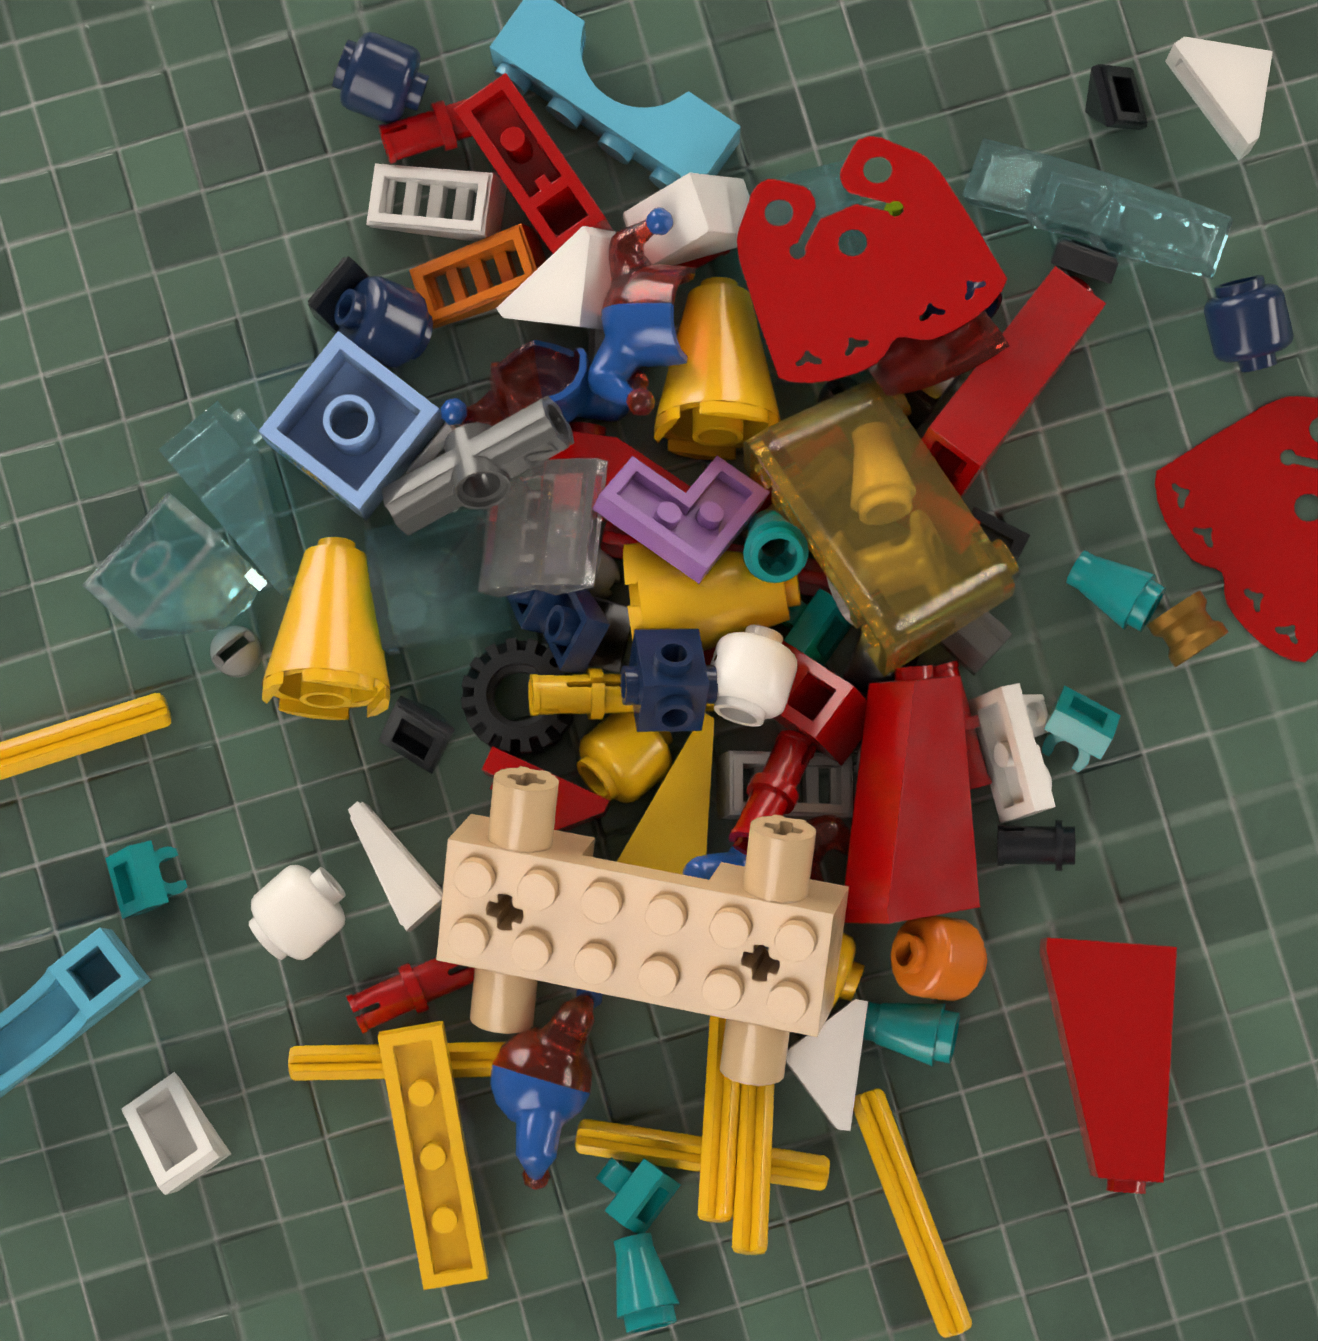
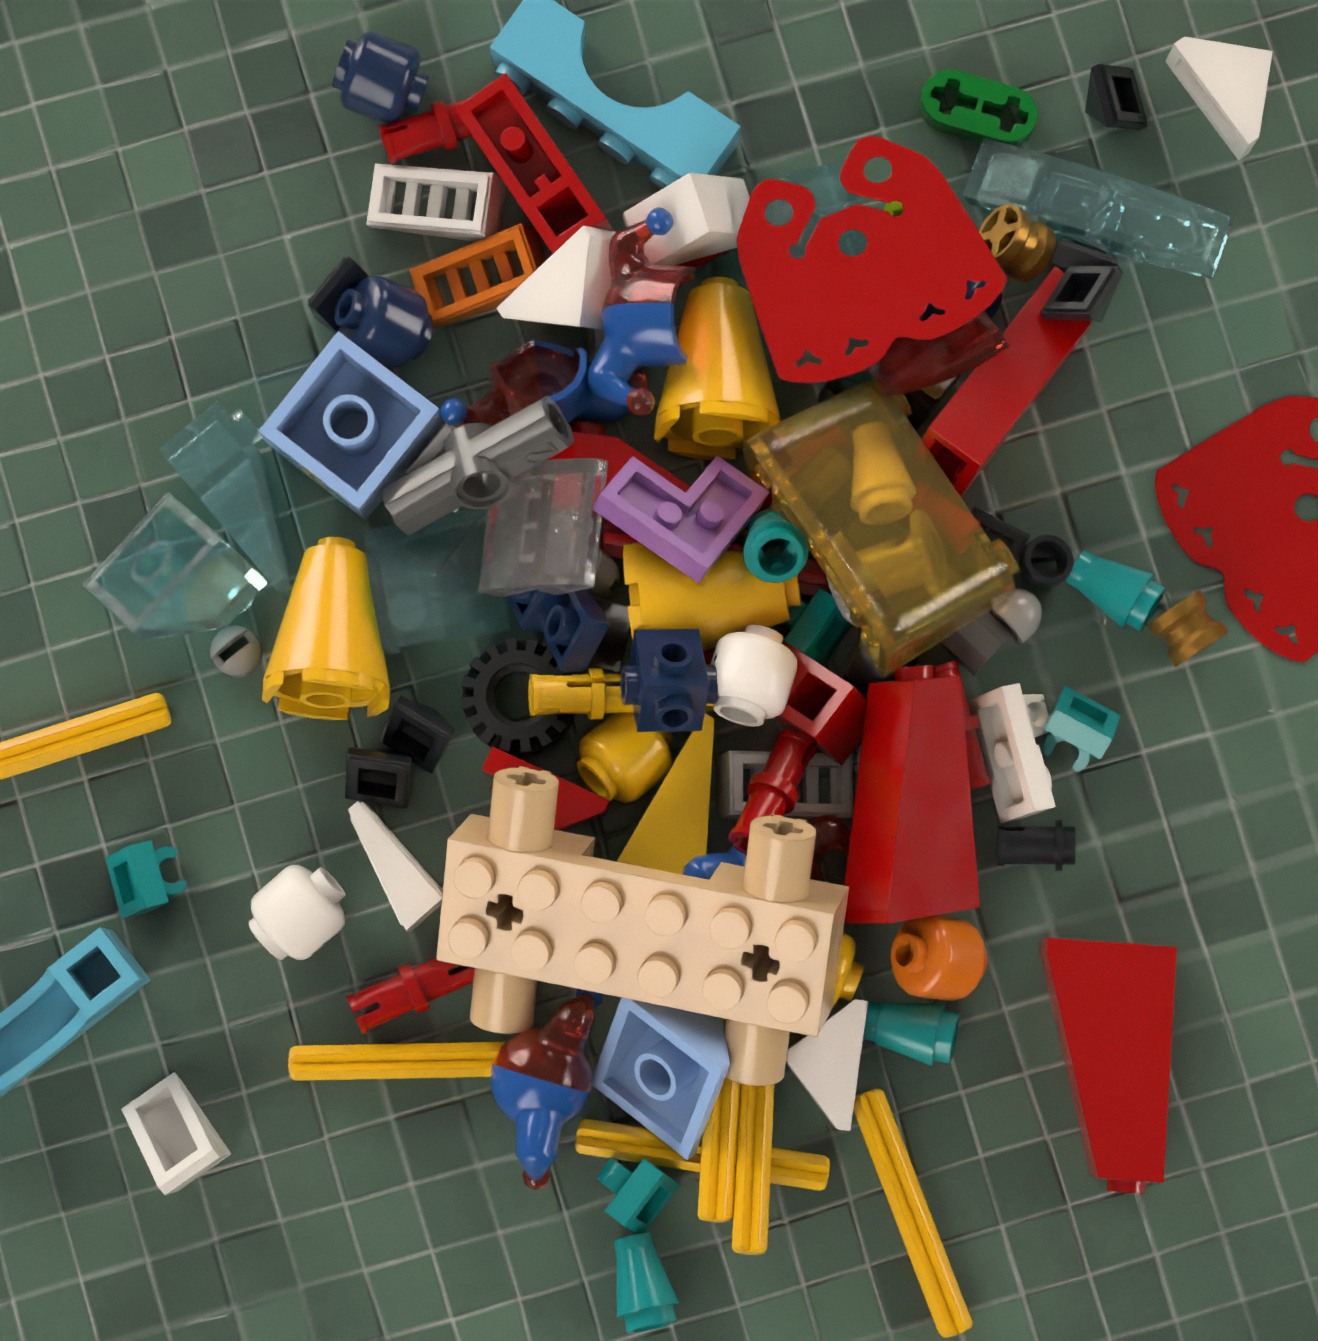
yellow plate [377,1021,489,1290] -> none
dark blue head [1204,275,1294,372] -> none
none -> black slope [345,747,412,808]
none -> light blue slope [590,998,730,1160]
none -> green beam [919,69,1038,150]
none -> pearl gold wheel [979,203,1056,283]
none -> light grey hinge [986,589,1042,645]
none -> black hinge [1018,535,1074,589]
none -> black slope [1040,266,1123,322]

